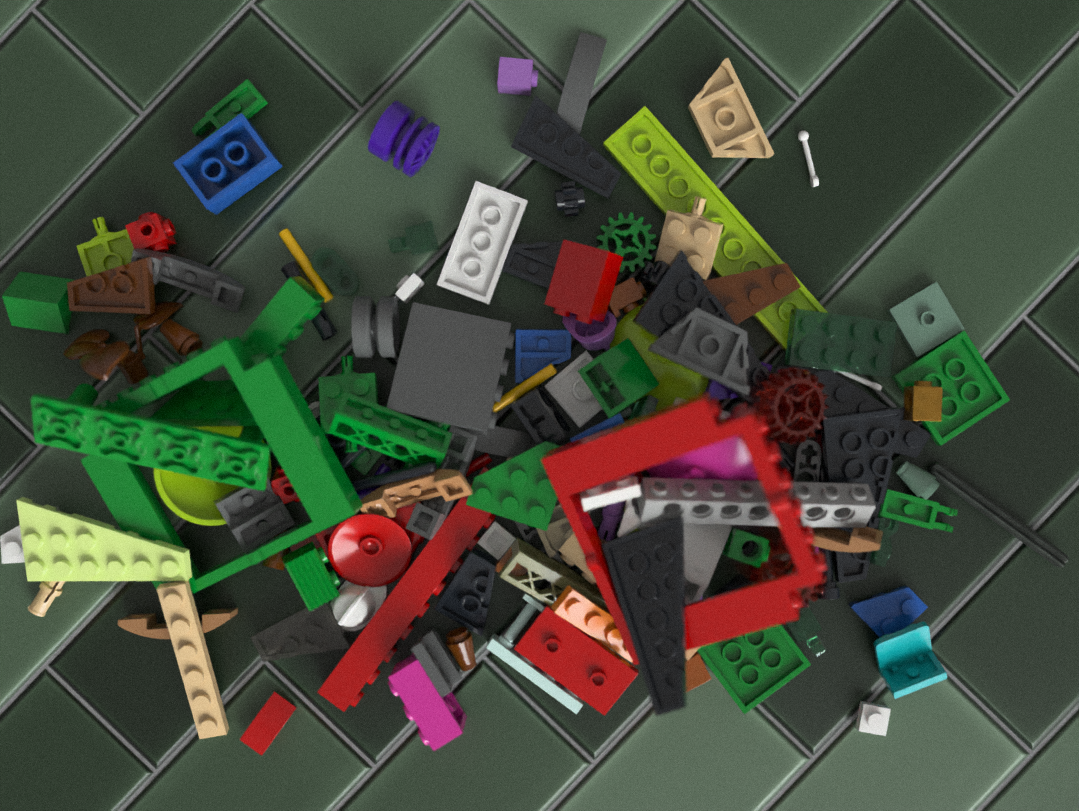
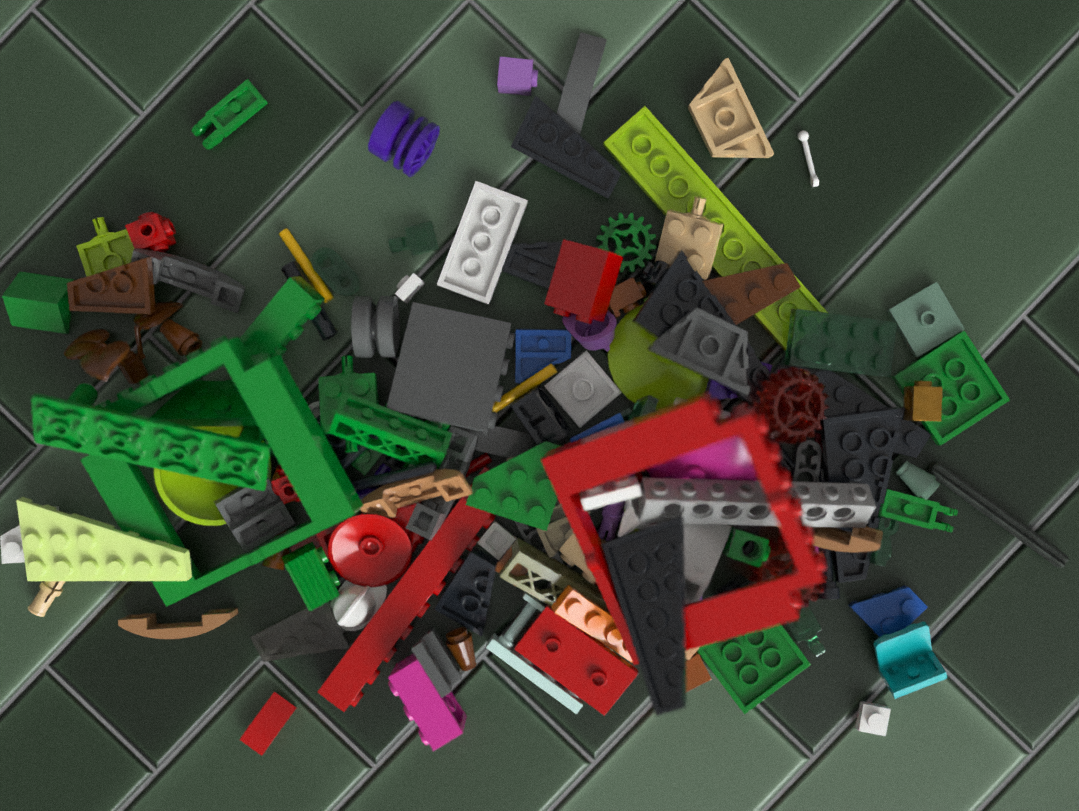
tan plate [157,580,229,739] -> none
blue brick [173,113,283,215] -> none
black gear [555,181,585,217] -> none
green slope [578,338,660,418] -> none
white hinge [828,362,883,392] -> none

